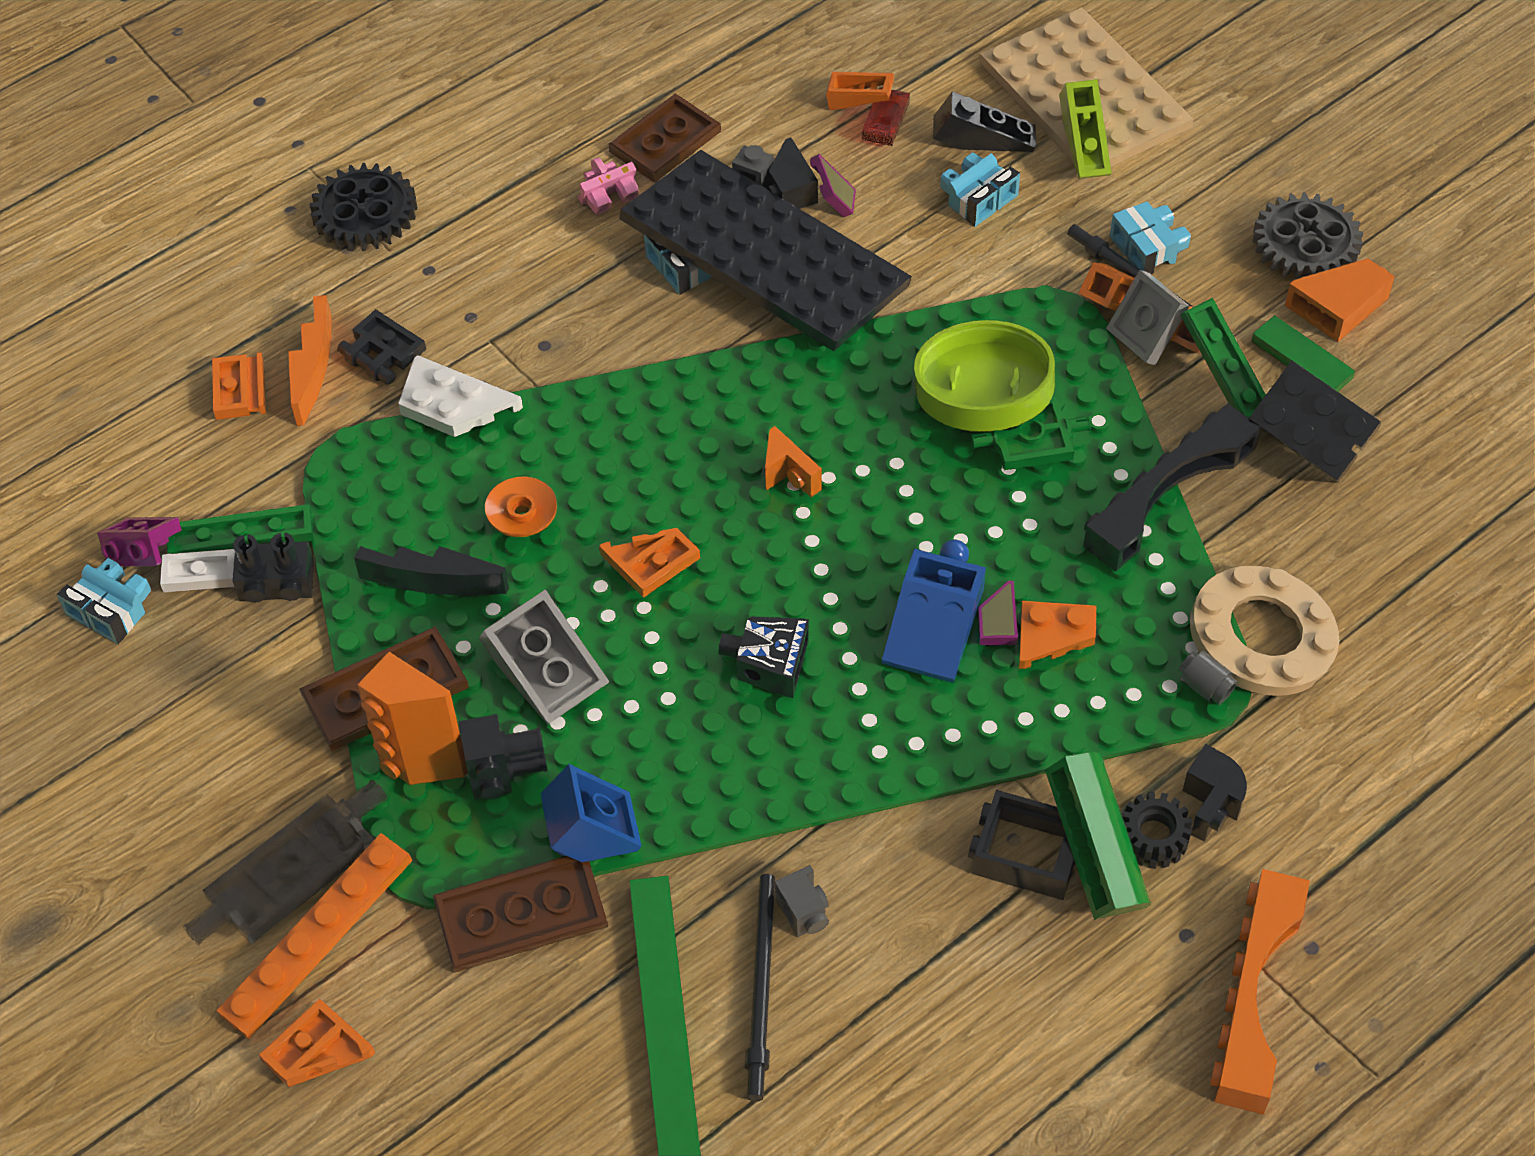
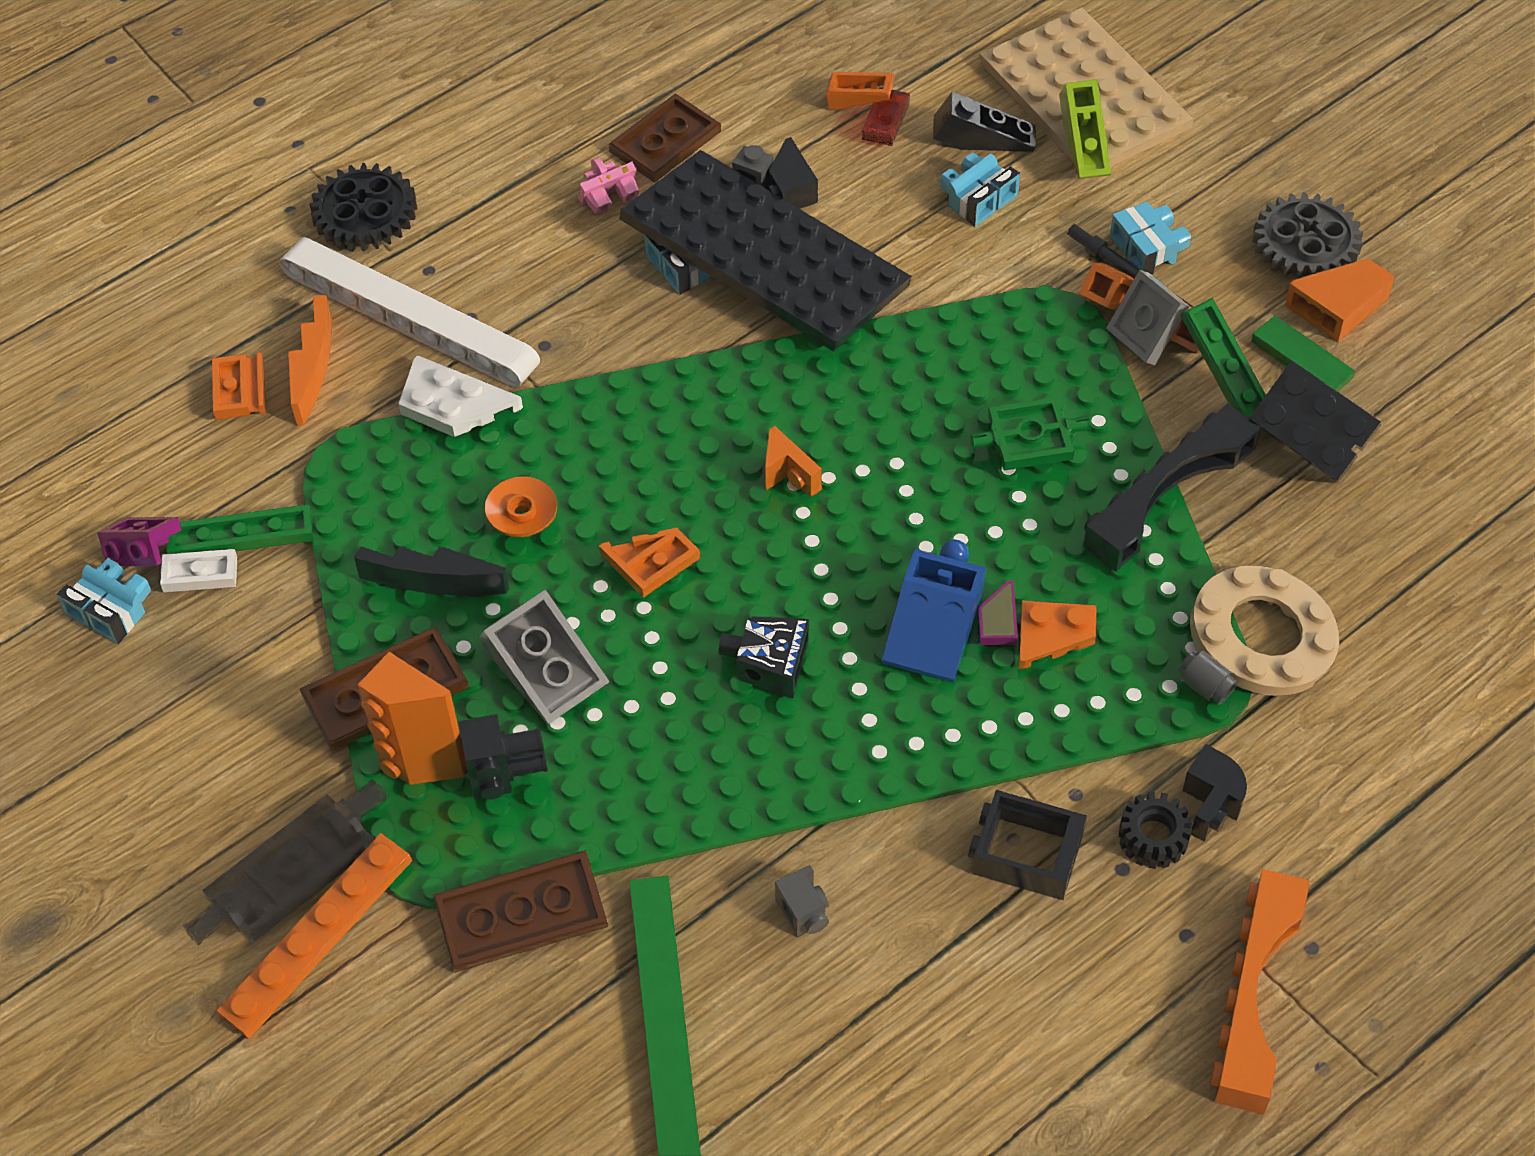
black brick [232,533,314,603] -> none
orange wing [259,998,375,1087] -> none
black plate [337,309,427,385] -> none
blue slope [540,764,642,862] -> none
black bar [745,874,775,1101] -> none
tile [810,154,856,217] -> none
lime piece [914,320,1055,431] -> none
green brick [1045,752,1151,920] -> none
none -> white beam [279,237,540,388]

